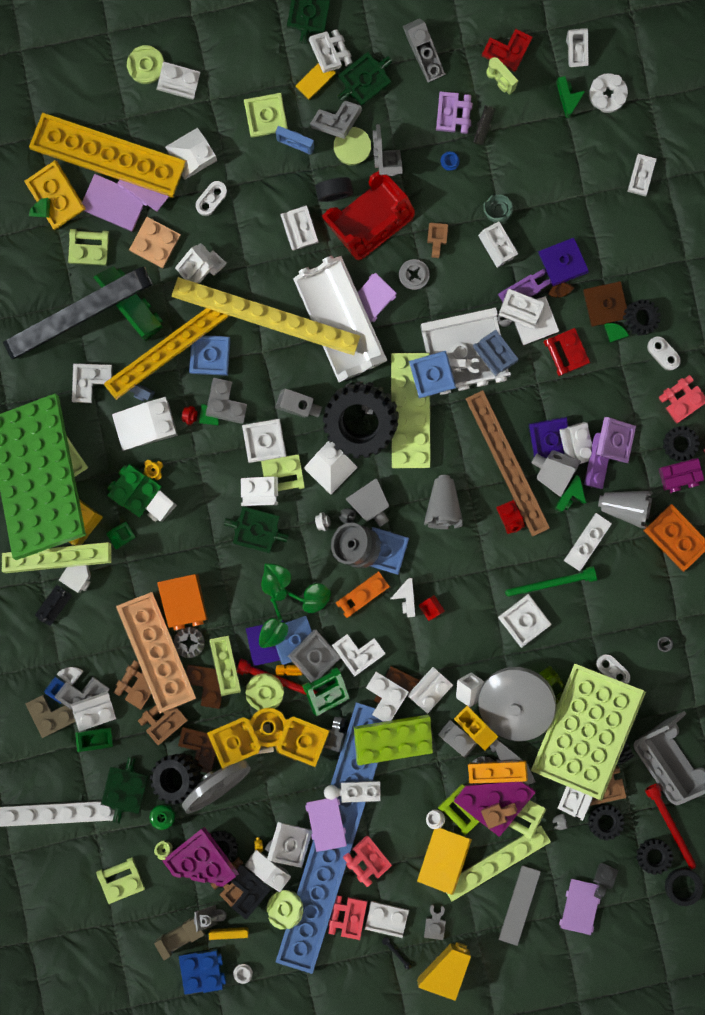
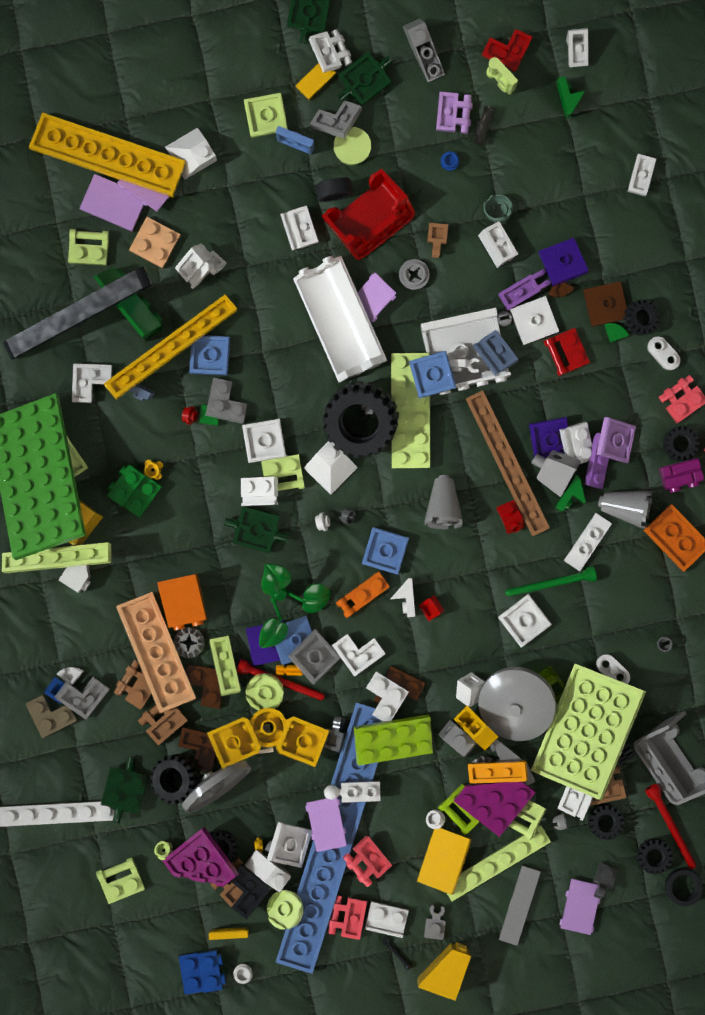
yellow tile [24,160,86,230] -> none
green tile [29,198,50,218] -> none
black hinge [35,584,73,626] -> none
white plate [71,692,116,732] -> none
green slope [75,728,113,752] -> none
green slope [107,522,136,550] -> none
white slope [112,397,178,451] -> none
yellowish green tile [127,45,165,84] -> none
white slope [146,491,177,522] -> none
green head [149,804,175,830] -> none
dark tan piece [154,917,205,960] -> none
white plate [156,62,200,100] -> none
light yellow plate [172,277,360,355] -> none
light grey hinge [194,905,227,932] -> none
white plate [196,181,227,216] -> none
light grey torso [275,389,322,418] -> none
green plate [303,668,350,716] -> none
dark grey wheel [331,522,381,569] -> none
light grey torso [346,479,389,527] -> none
light grey bracket [373,124,402,176] -> none
white plate [407,667,453,714] -> none
medium nougat plate [481,803,517,829] -> none
white plate [498,289,544,329] -> none
white plate [589,74,628,113] -> none

